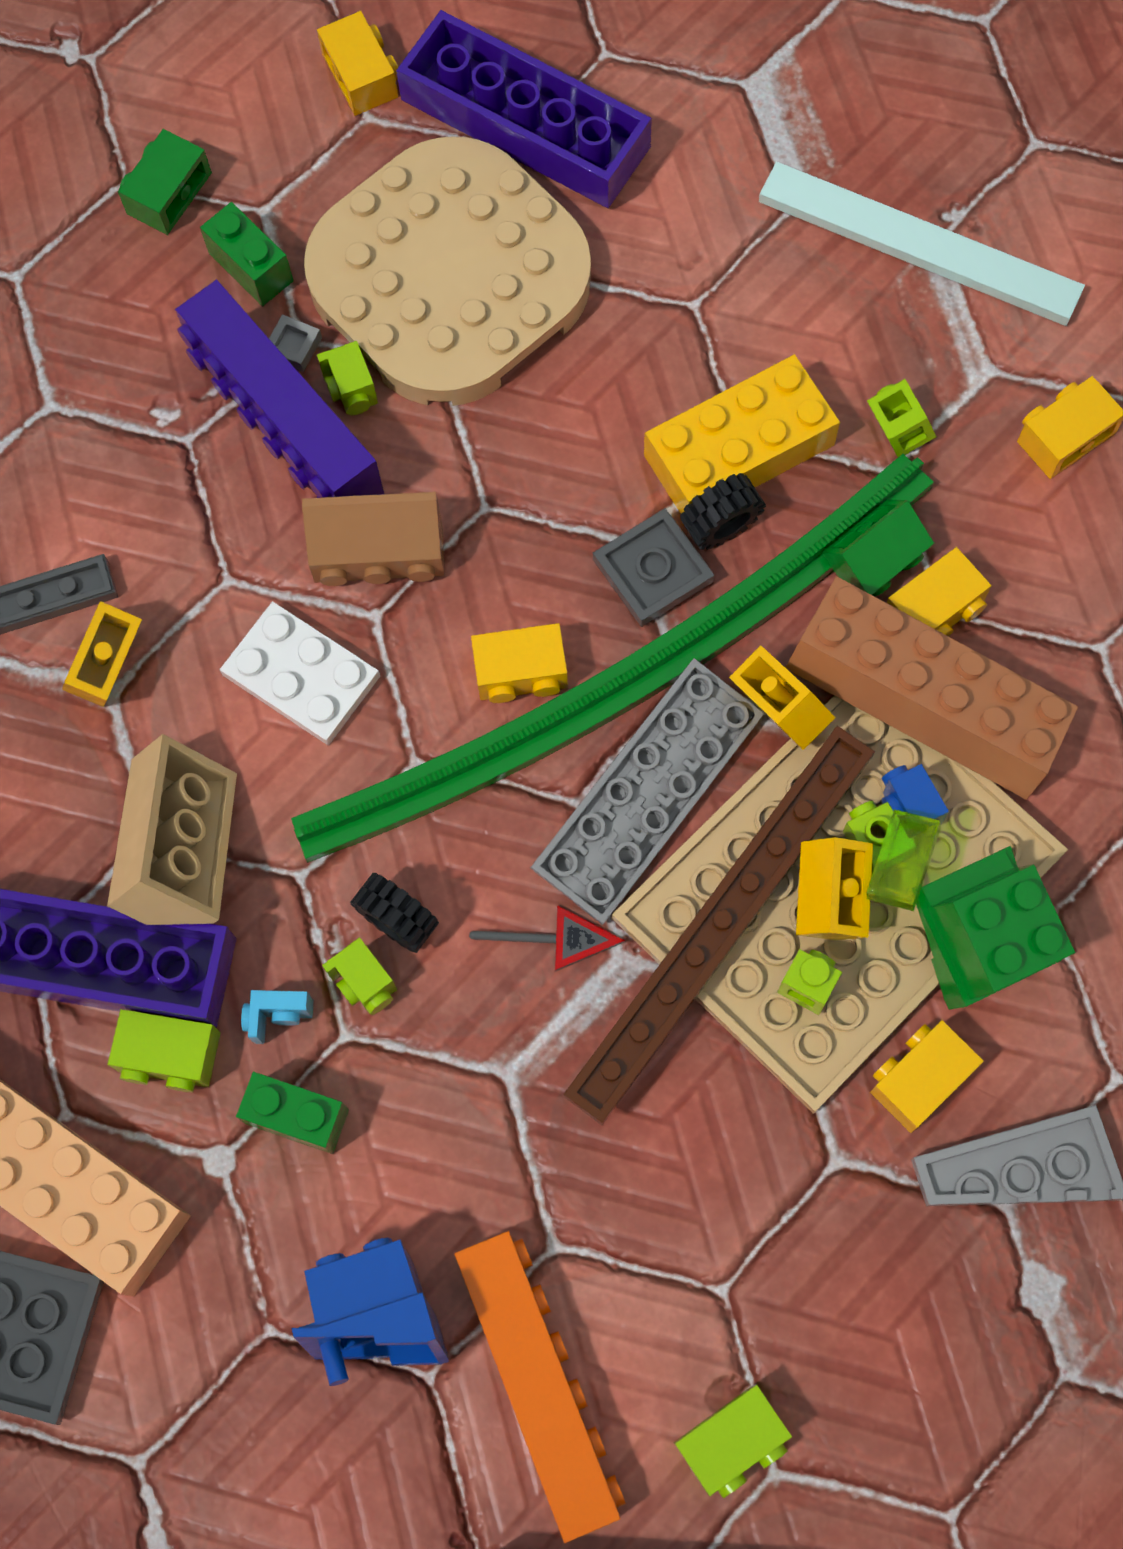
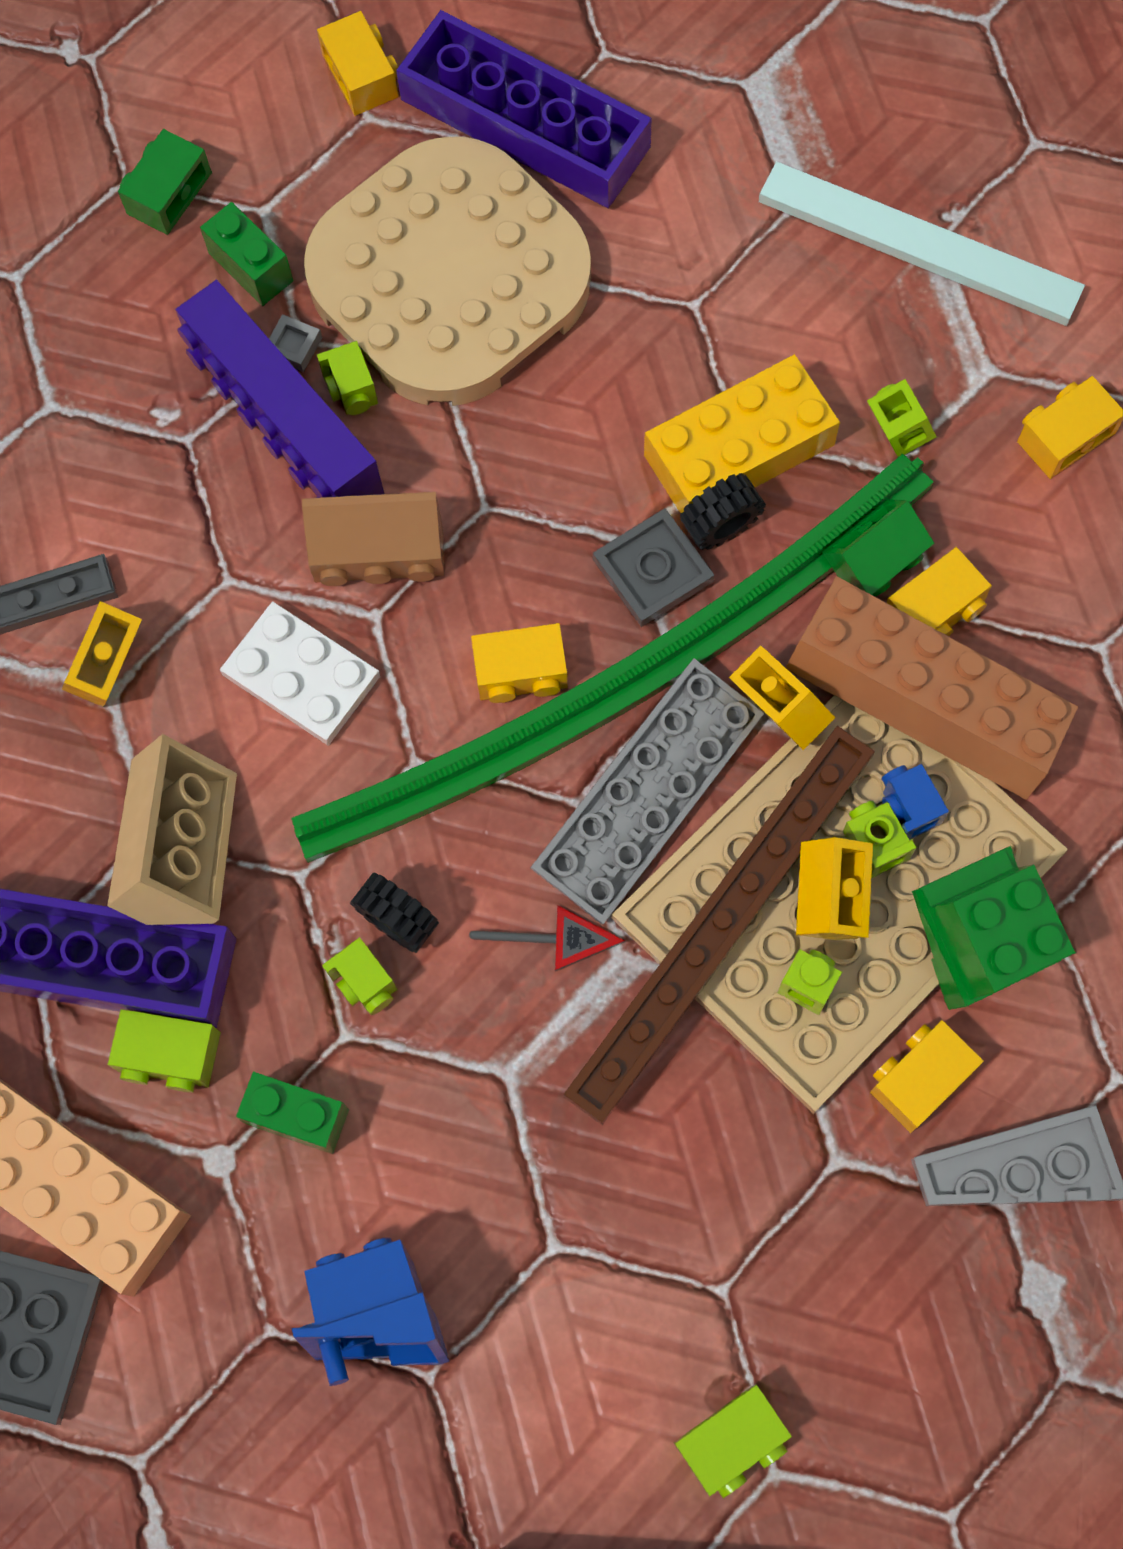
medium azure bracket [241,990,314,1044] -> none
orange brick [454,1231,626,1543] -> none
clear neon green tile [866,809,941,911] -> none

